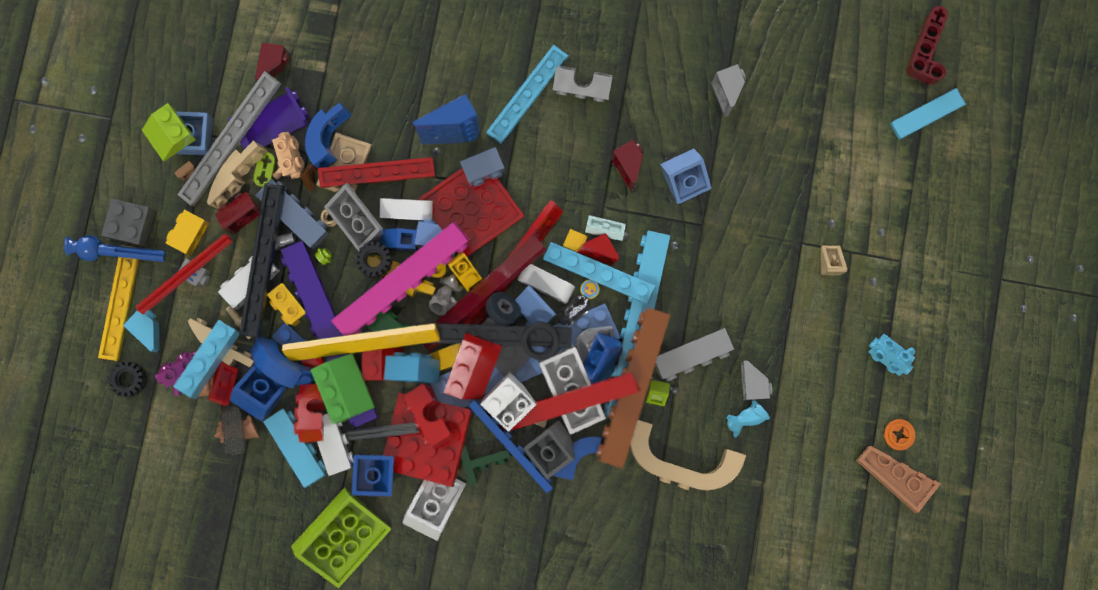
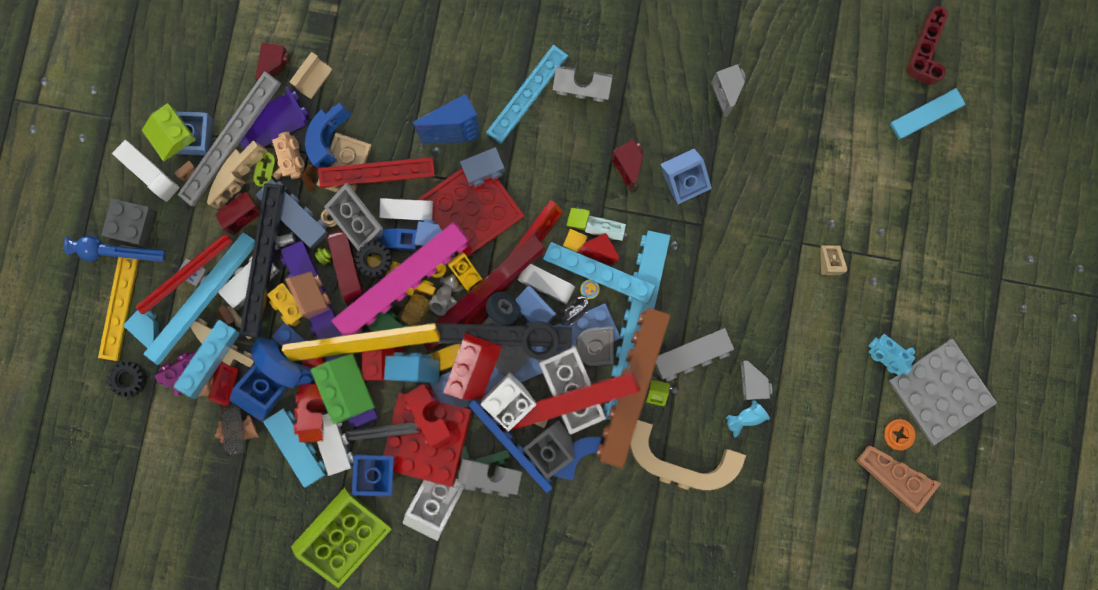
yellow brick [166,210,210,256] -> none
blue slope [583,333,623,383] -> none
none -> white beam [112,140,180,202]
none -> medium azure tile [144,233,255,365]
none -> reddish brown tile [217,305,234,327]
none -> nougat slope [286,272,331,319]
none -> tan panel [290,52,332,99]
none -> dark red beam [327,230,365,307]
none -> clear yellow gear [401,293,430,326]
none -> light grey arch [457,459,522,497]
none -> lime slope [566,208,590,231]
none -> light grey plate [888,339,997,446]

